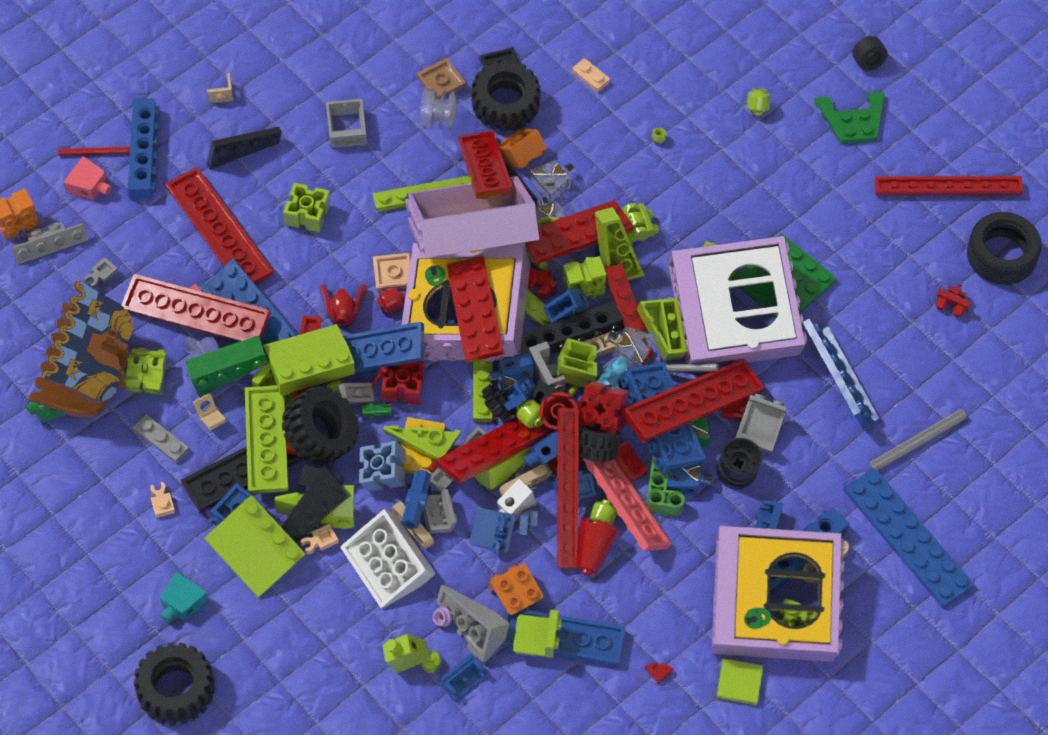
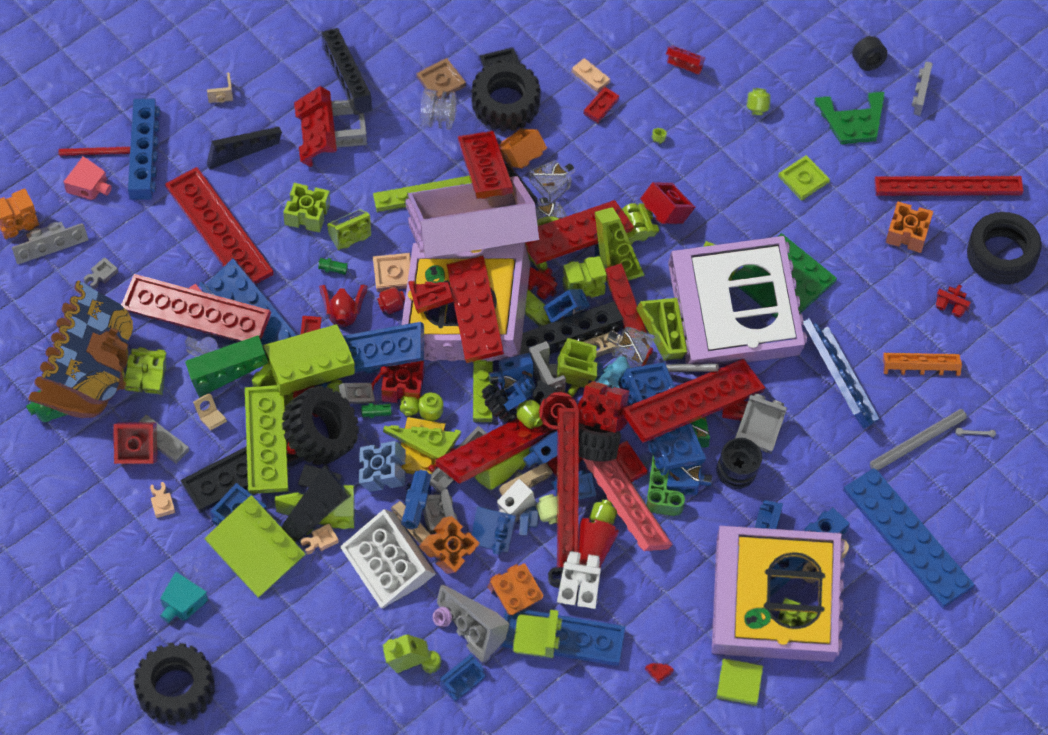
none -> red brick [114,422,157,464]
none -> red piece [294,86,337,167]
none -> green pin [318,257,348,275]
none -> black brick [321,28,372,115]
none -> lime slope [327,209,371,250]
none -> lime piece [400,396,419,416]
none -> red wing [408,281,454,314]
none -> lime head [418,392,444,421]
none -> orange brick [419,516,480,574]
none -> yellowish green head [536,494,557,525]
none -> black bush [548,567,563,588]
none -> white hips [557,551,601,609]
none -> red plate [583,87,619,123]
none -> red brick [640,182,695,224]
none -> red bracket [666,45,706,74]
none -> lime tile [778,155,830,201]
none -> orange hinge [883,353,962,376]
none -> orange brick [885,201,933,253]
none -> light grey plate [912,62,933,116]
none -> light grey hinge [955,428,996,437]

